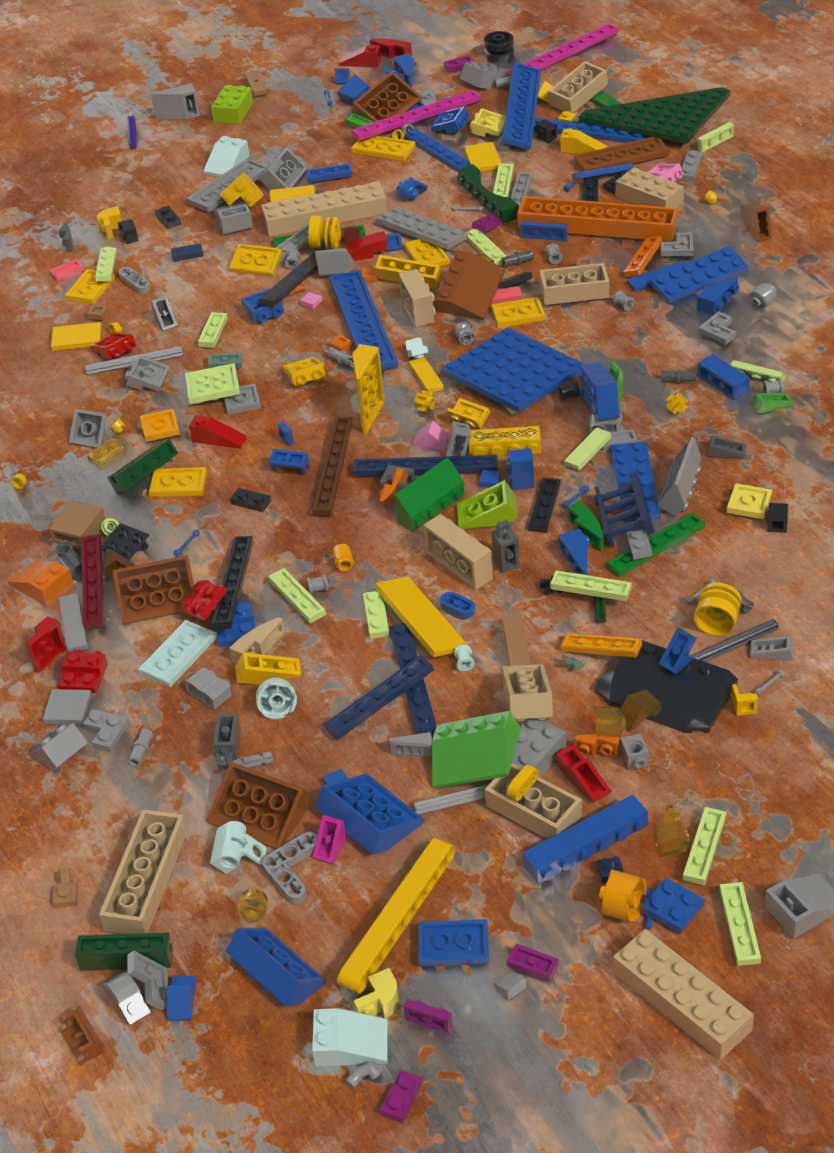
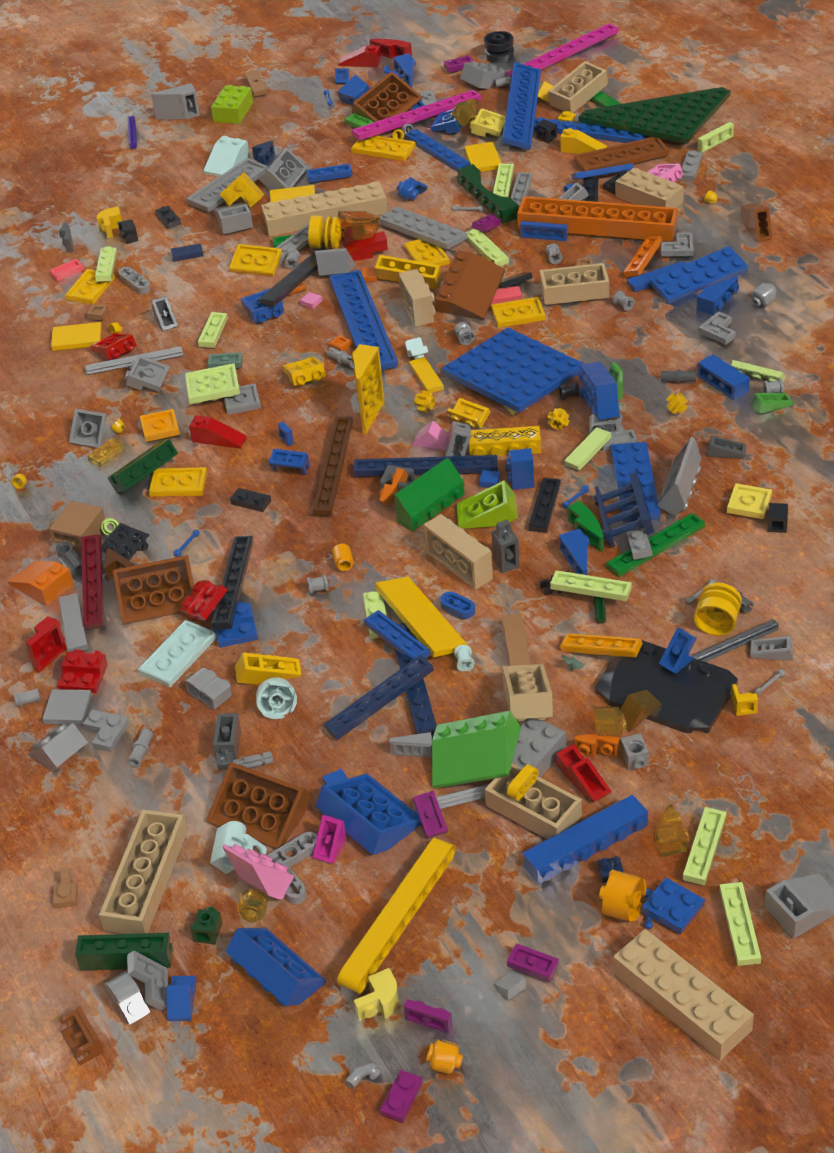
tan slope [229,617,285,663] -> none
yellowish green plate [268,568,326,623] -> none
light aqua slope [313,1008,388,1067] -> none
blue tile [386,232,403,251] -> none
blue plate [419,919,489,966] -> none
dark grey pin [501,250,534,267] -> none
none -> light grey pin [14,688,41,707]
none -> dark green brick [190,907,223,945]
none -> bright pink slope [222,844,294,900]
none -> dark blue slope [252,141,275,166]
none -> clear orange piece [337,211,380,240]
none -> blue tile [364,610,431,661]
none -> magenta plate [413,790,448,839]
none -> light orange head [426,1039,463,1075]
none -> clear yellow slope [452,98,478,126]
none -> yellow gear [547,408,570,430]
none -> light grey slope [558,182,589,201]

